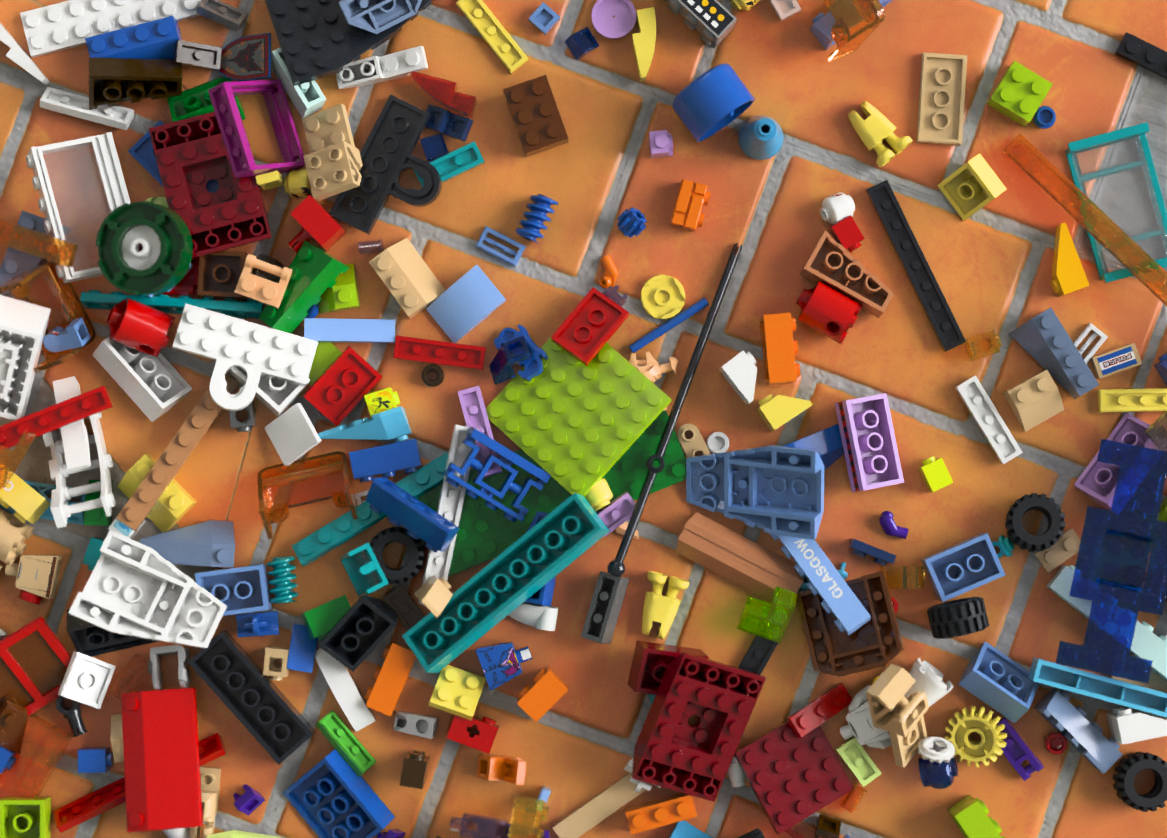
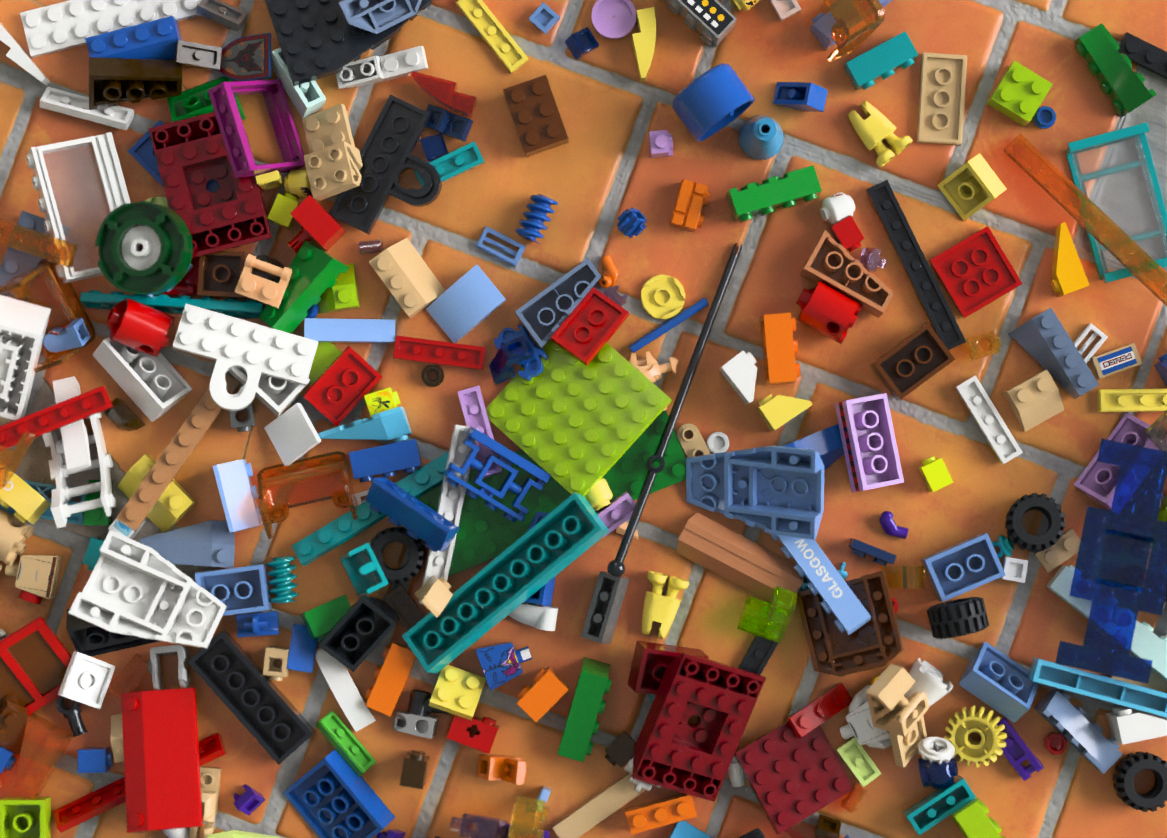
none -> dark brown brick [104,398,145,431]
none -> light blue slope [213,459,265,533]
none -> neon yellow brick [268,192,300,230]
none -> black pin [407,690,452,716]
none -> sand blue wedge [514,258,601,349]
none -> green wedge [557,657,612,762]
none -> dark brown brick [605,730,636,767]
none -> green wedge [726,165,822,223]
none -> blue slope [773,82,828,112]
none -> teal brick [844,31,918,91]
none -> tile [859,247,887,272]
none -> reddish brown brick [870,323,955,401]
none -> teal brick [903,775,976,835]
none -> red plate [929,226,1022,319]
none -> white plate [1001,557,1028,583]
none -> green wedge [1074,23,1157,117]

